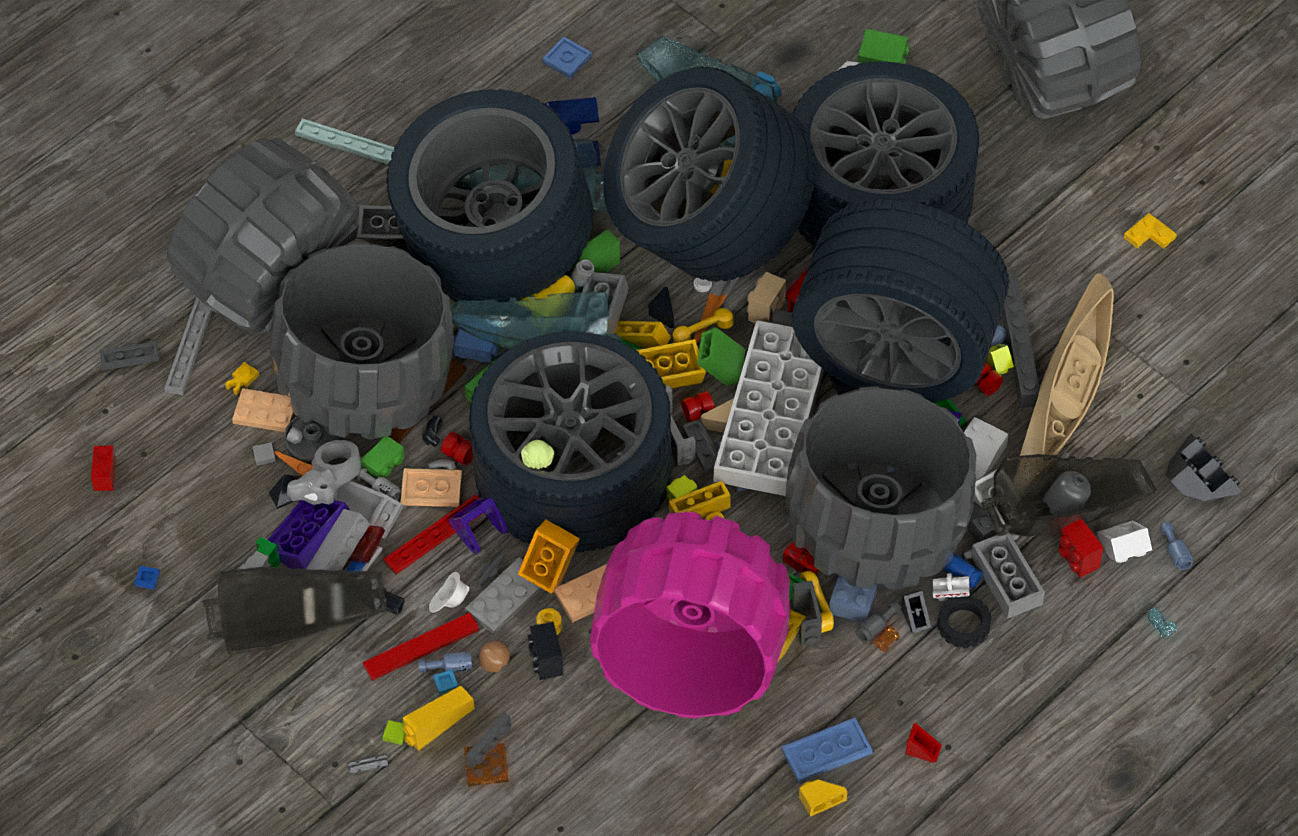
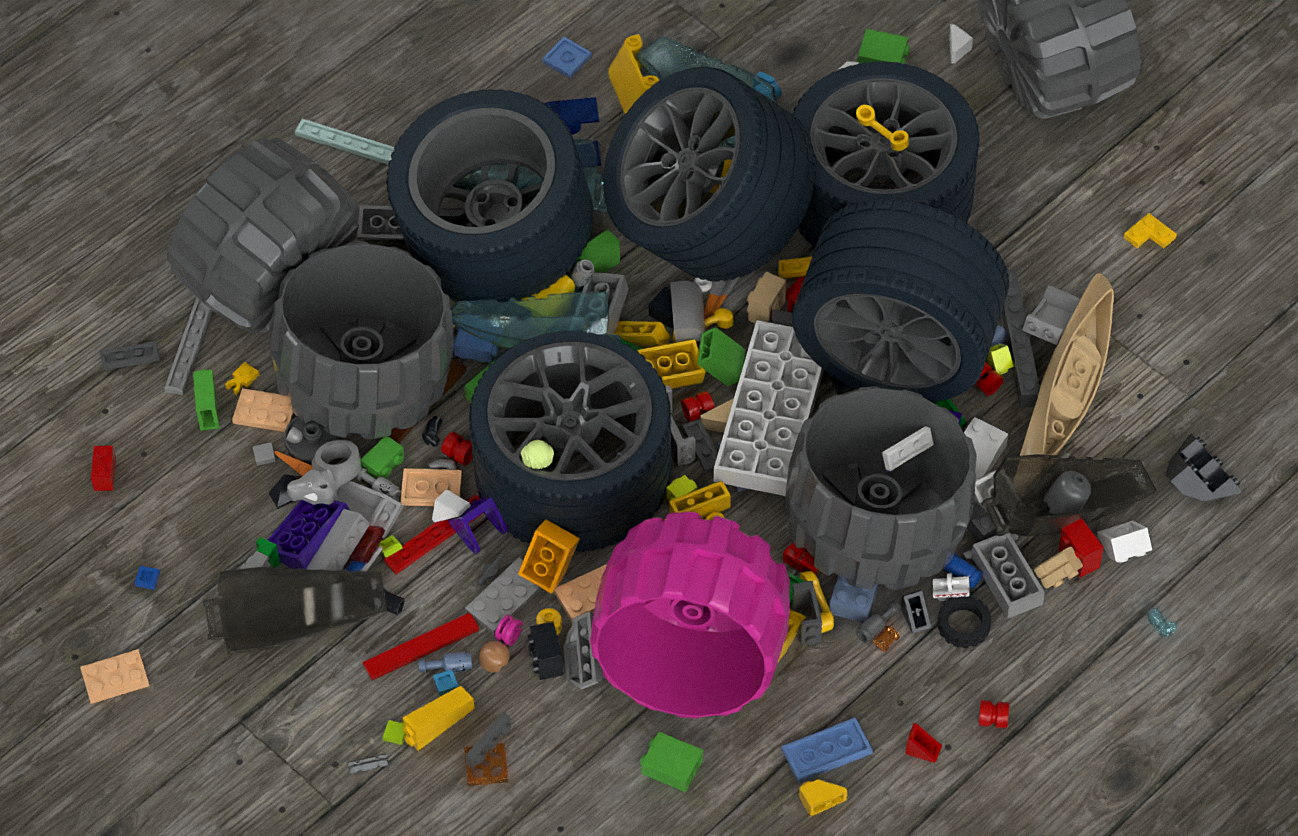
white piece [429,572,469,613] -> none
sand blue piece [1160,522,1193,570] -> none
none -> light nougat plate [80,649,149,704]
none -> bright green brick [193,369,220,431]
none -> lime tile [376,535,402,558]
none -> white slope [432,489,471,522]
none -> dark pink wheel [495,614,523,646]
none -> light grey wedge [563,611,604,689]
none -> yellow windscreen [608,34,660,114]
none -> bright green brick [639,732,703,792]
none -> light grey brick [670,281,706,343]
none -> yellow plate [778,257,812,279]
none -> yellow piece [856,105,909,151]
none -> white tile [882,426,934,471]
none -> white slope [949,24,973,63]
none -> red wheel [978,700,1009,729]
none -> light grey panel [1022,285,1080,345]
none -> tan brick [1034,547,1083,589]

